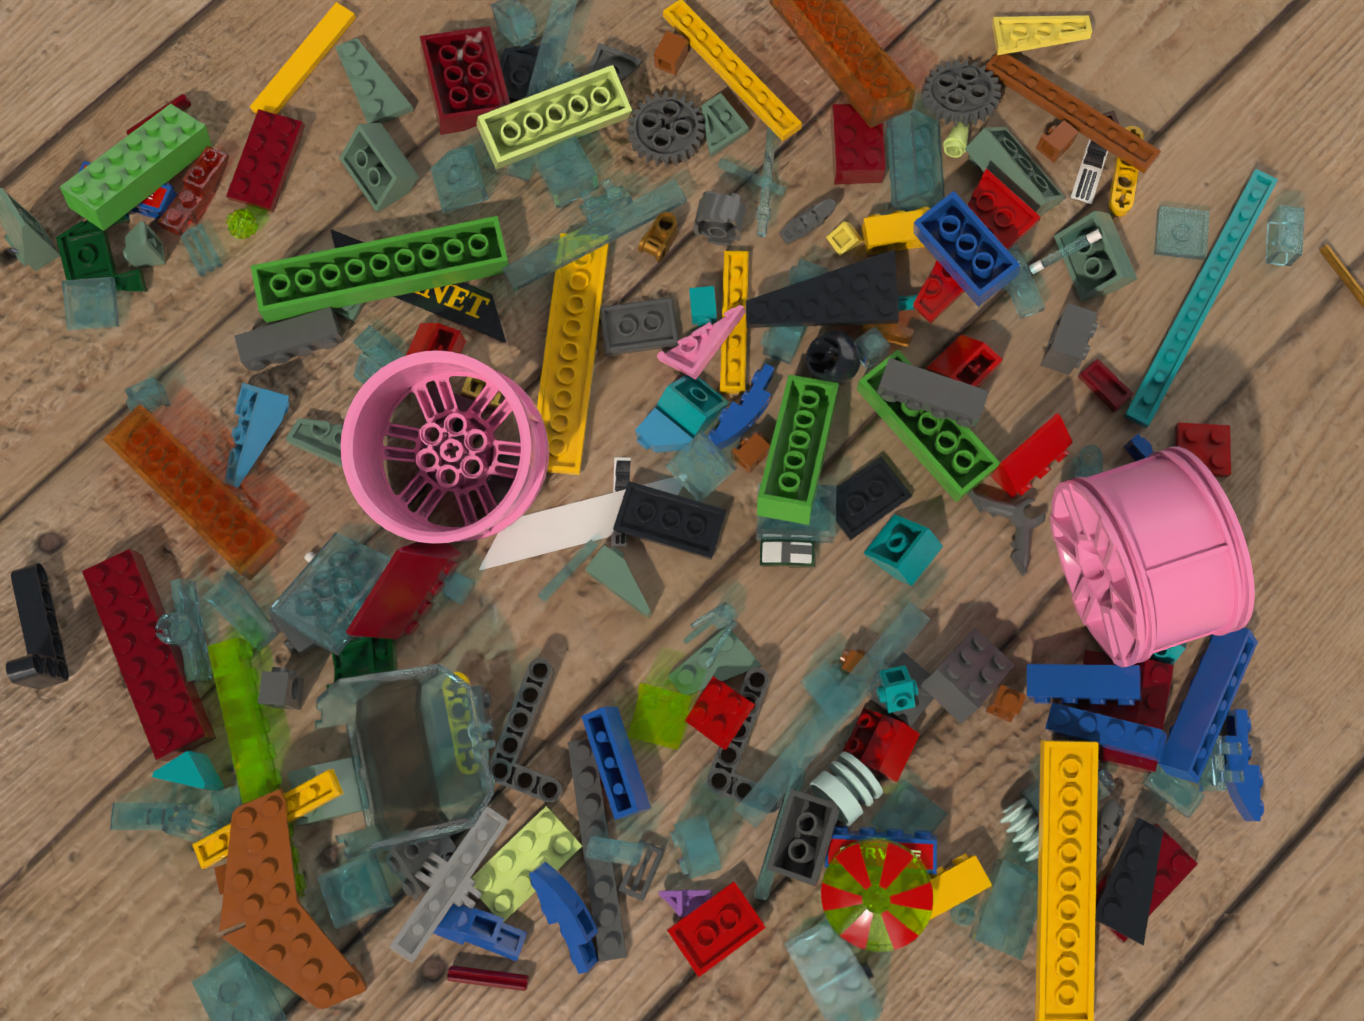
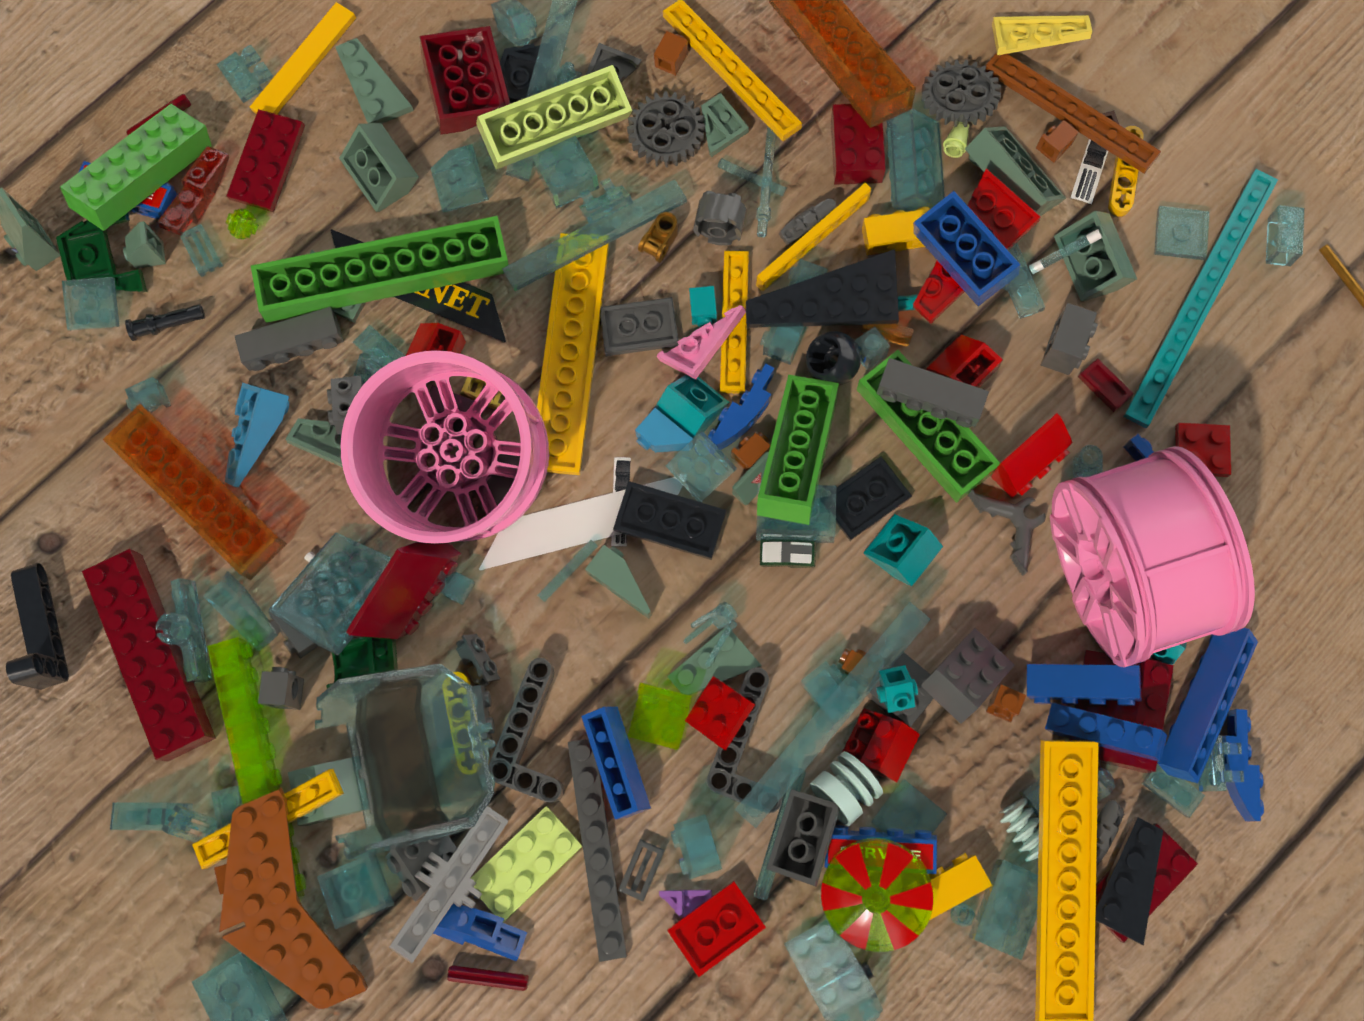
teal slope [152,751,224,791] -> none
blue slope [529,862,599,974] -> none
clear light blue slope [585,836,644,866] -> none
light yellow slope [826,221,864,256] -> none
none -> black pin [125,303,205,341]
none -> clear light blue plate [216,45,273,103]
none -> dark grey brick [327,376,364,435]
none -> dark grey hinge [456,634,501,687]
none -> sand green slope [732,452,769,505]
none -> yellow tile [756,183,871,291]

